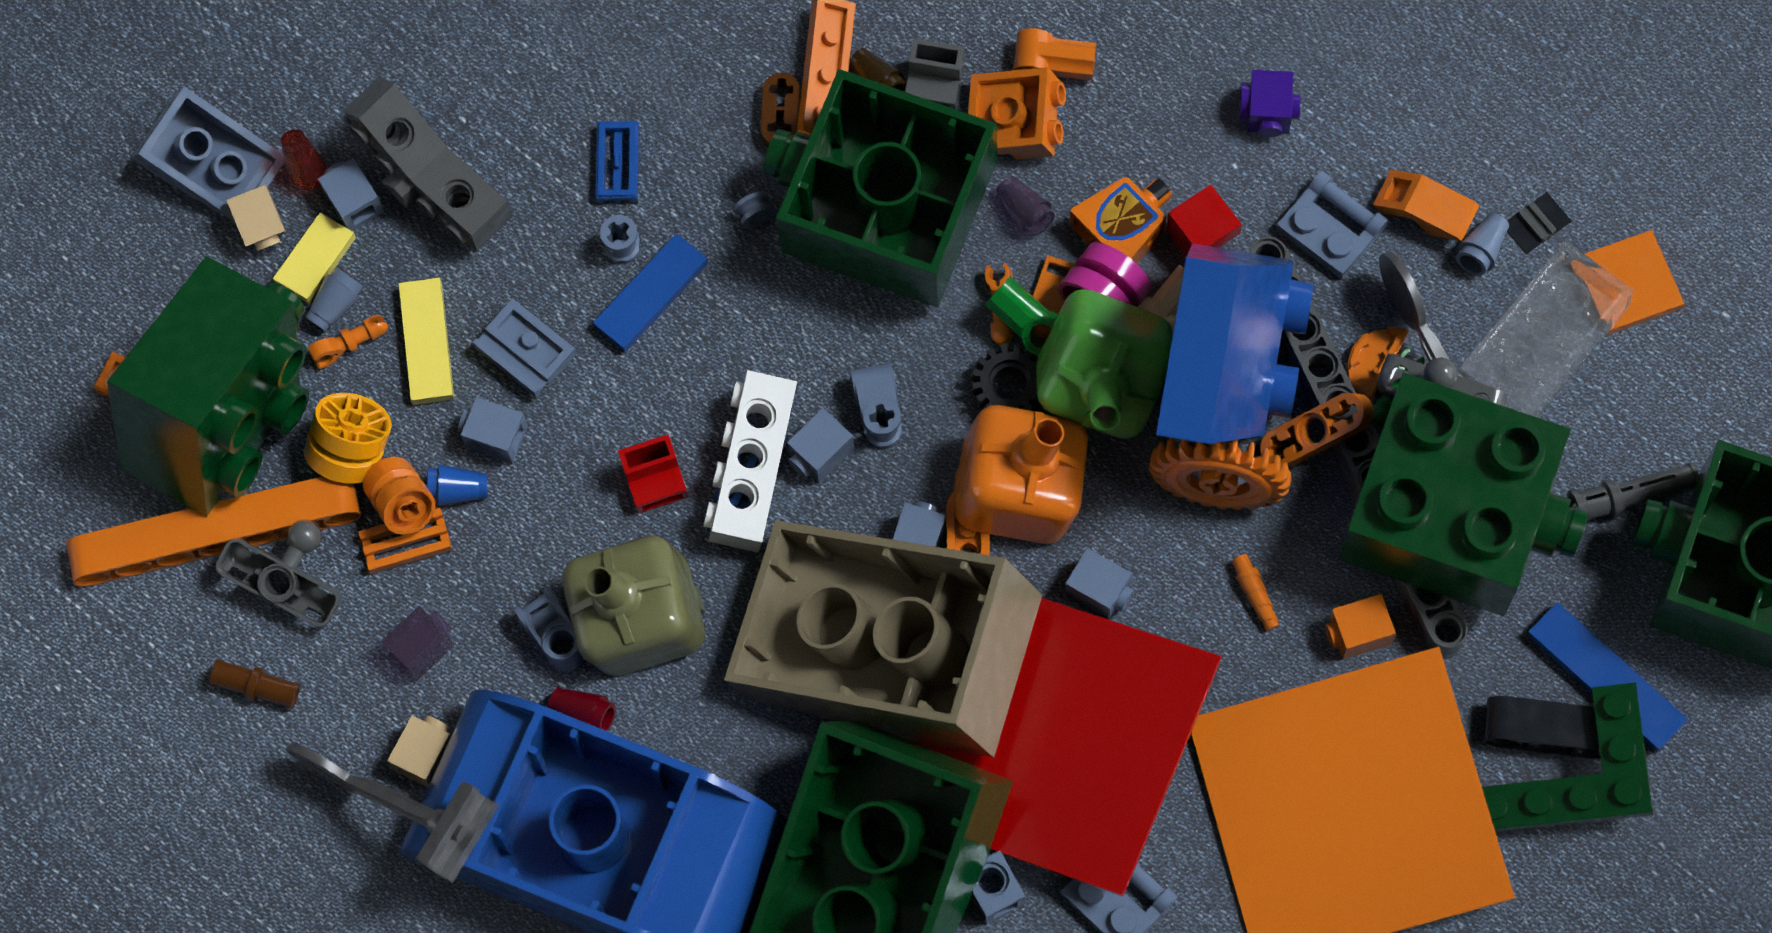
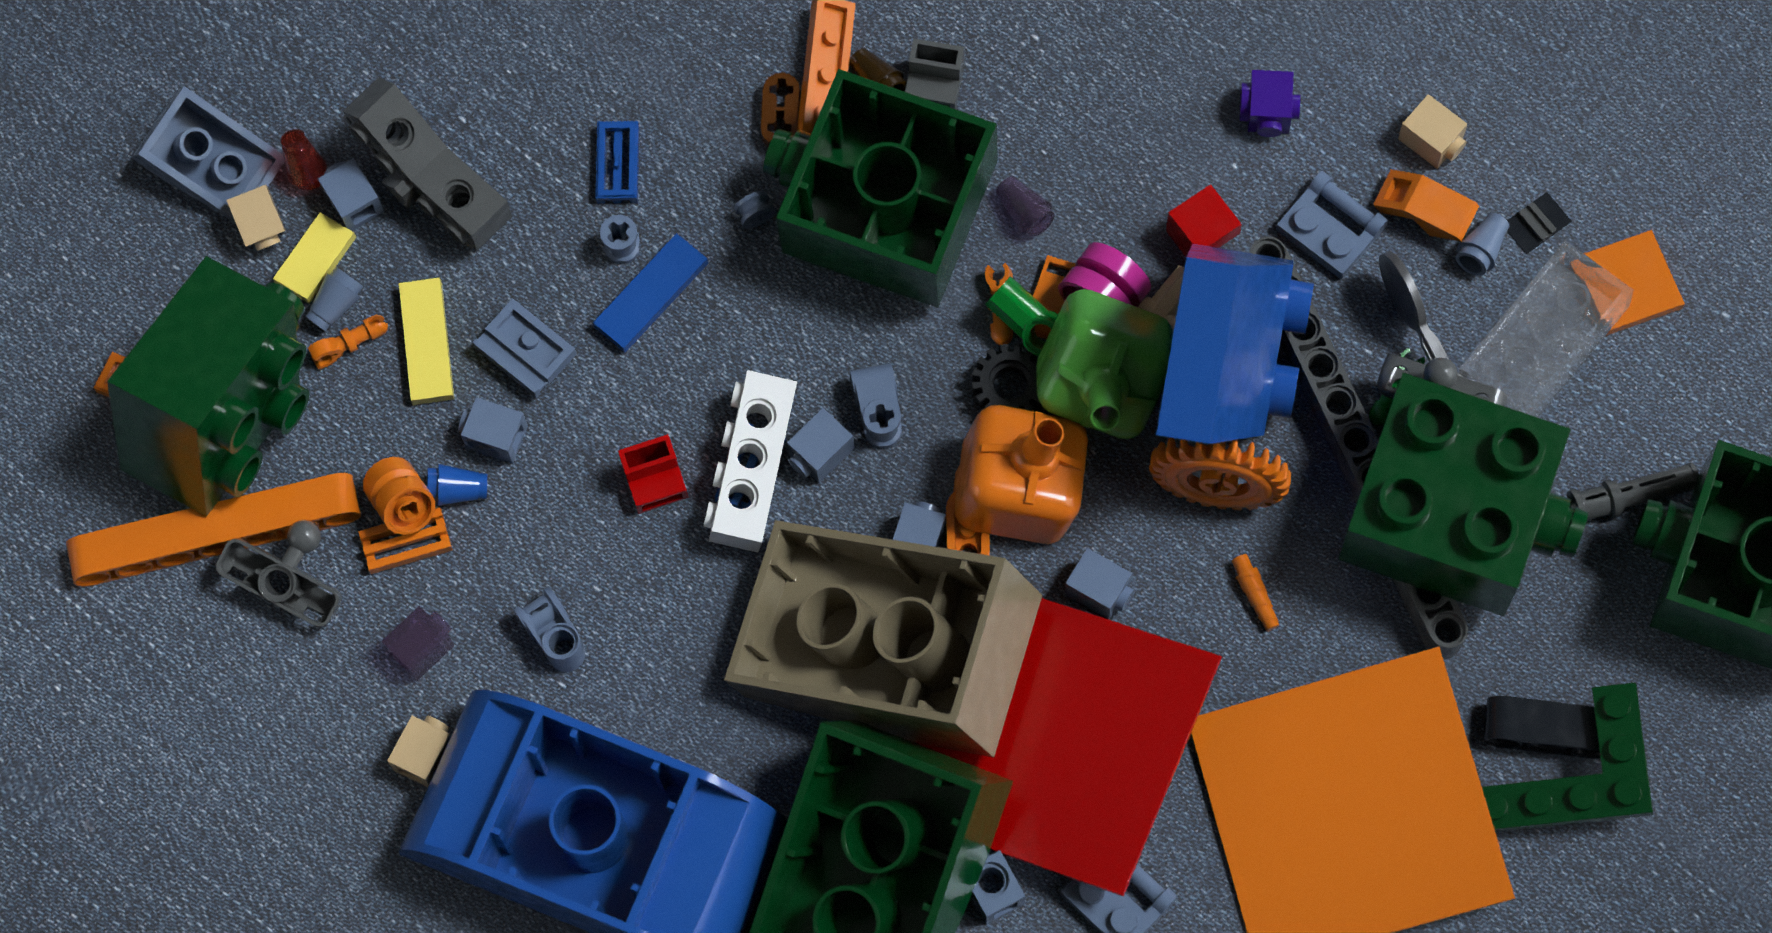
reddish brown pin [209,659,301,709] -> none
flat silver piece [286,742,499,883] -> none
light orange wheel [304,393,392,484] -> none
dark red cone [548,687,616,732] -> none
olive piece [562,536,705,677] -> none
orange plate [968,67,1066,160] -> none
orange piece [1012,28,1097,81] -> none
torso [1069,177,1173,264] -> none
orange beam [1260,393,1374,468] -> none
orange brick [1325,594,1396,660] -> none
orange tile [1347,327,1409,403] -> none
blue tile [1526,602,1688,753] -> none
none -> tan brick [1398,94,1467,169]

